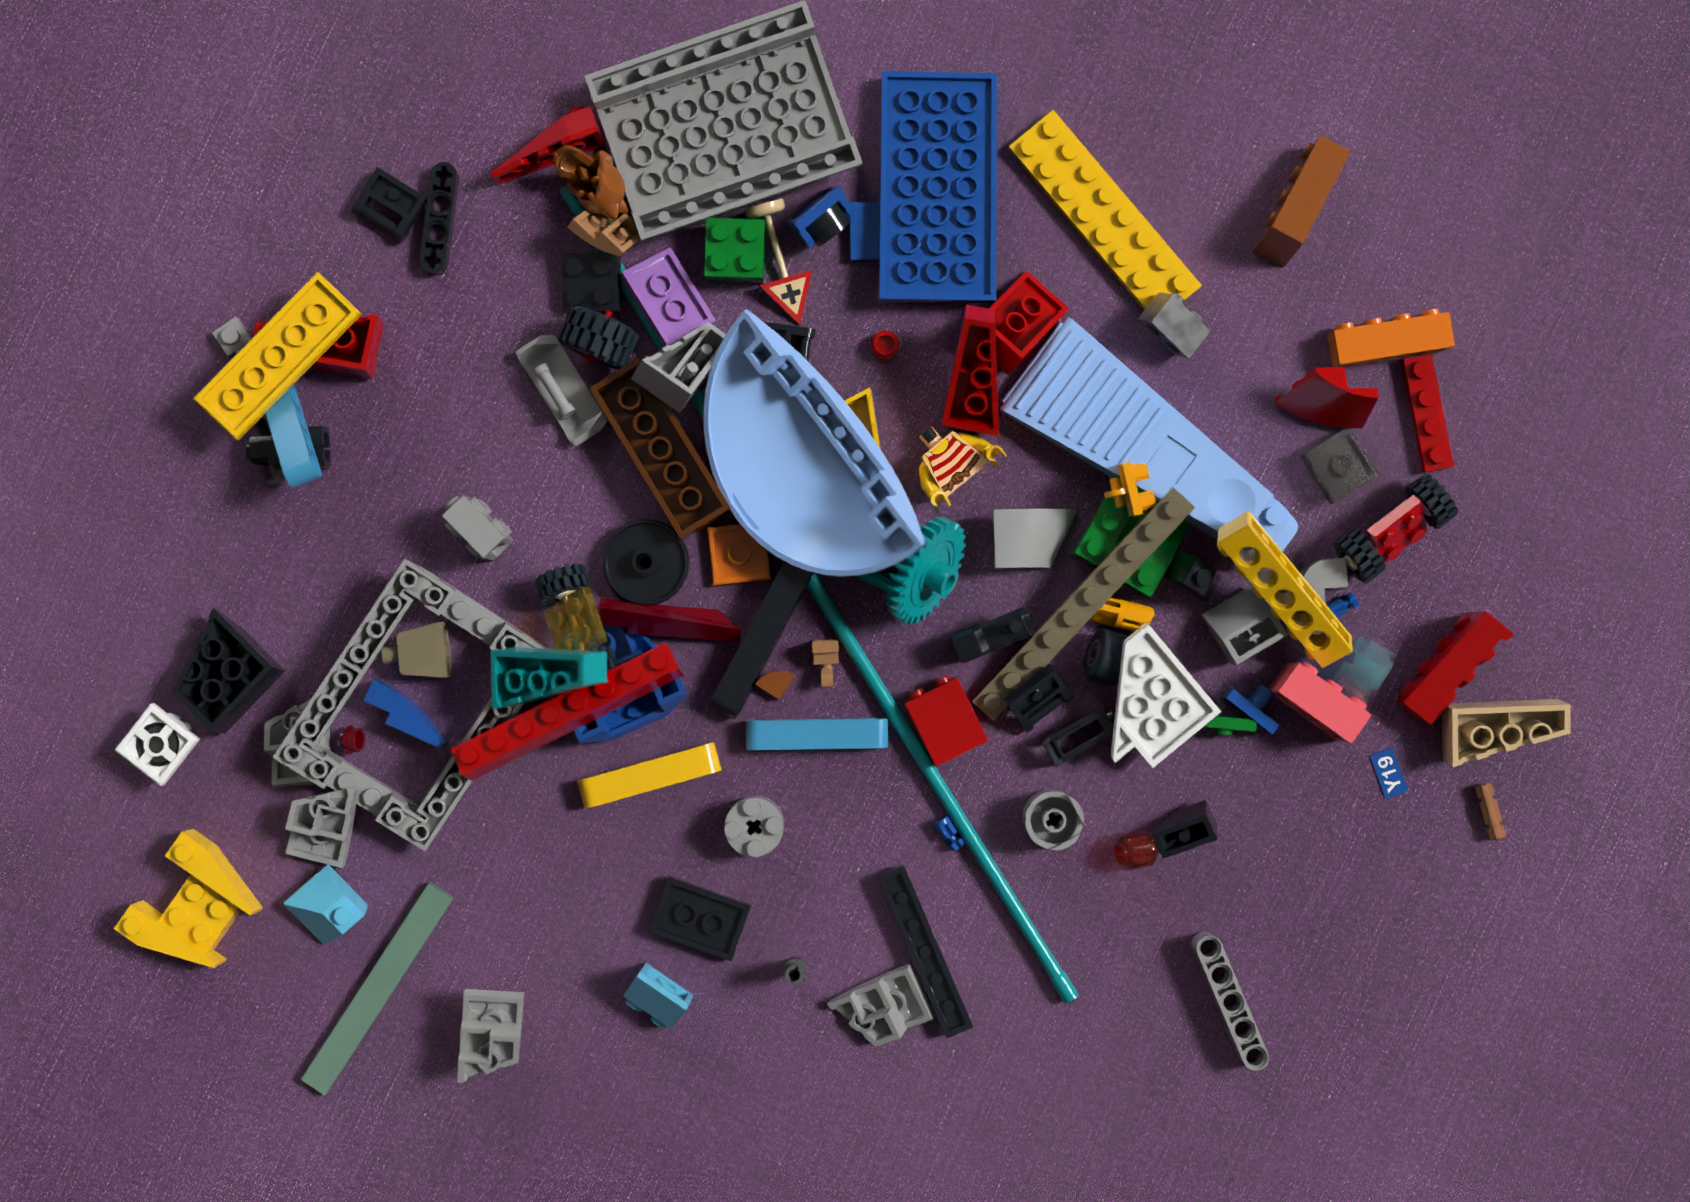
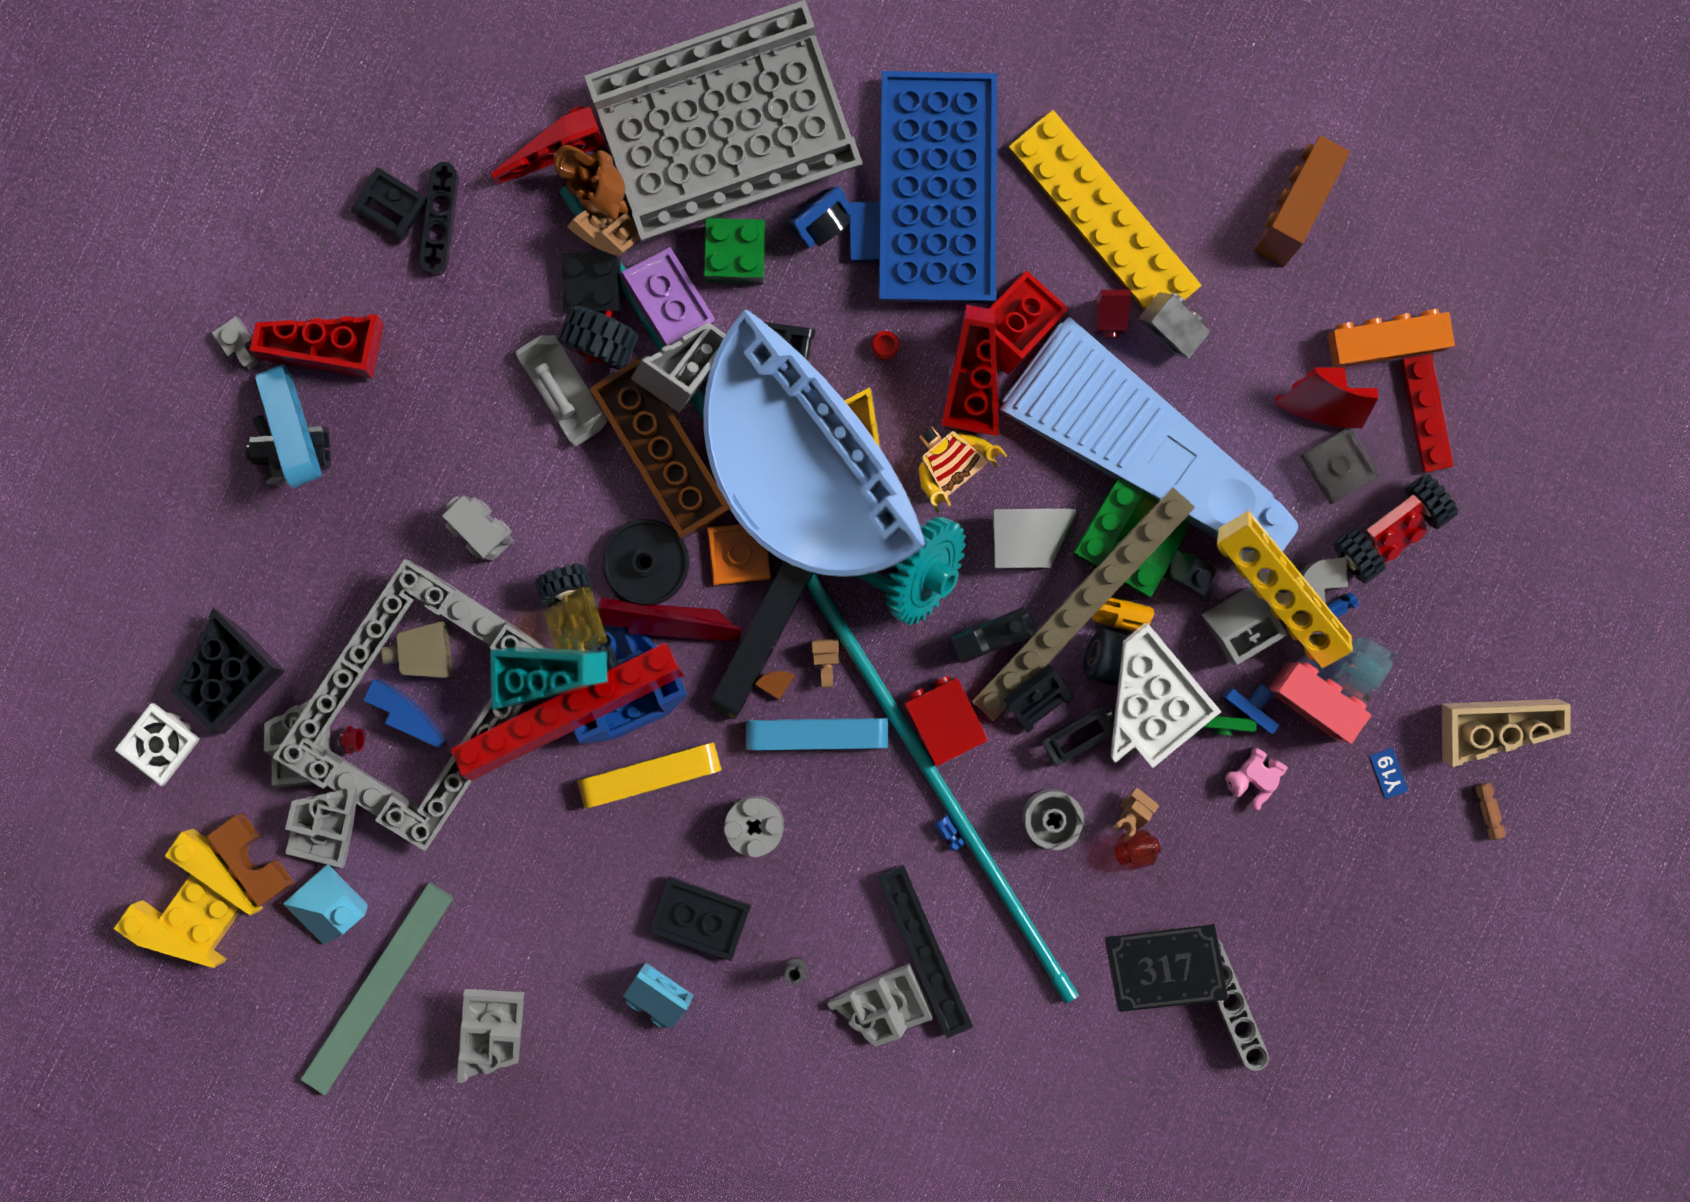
yellow tile [193,272,362,441] -> none
tan piece [744,199,813,325] -> none
light orange hips [1104,462,1156,517] -> none
black slope [1151,800,1218,859] -> none
red wedge [1395,611,1514,725] -> none
none -> dark orange arch [207,813,295,907]
none -> dark red slope [1094,290,1131,339]
none -> black sticker [1106,924,1229,1012]
none -> medium nougat piece [1112,787,1159,841]
none -> bright pink animal [1225,747,1288,811]

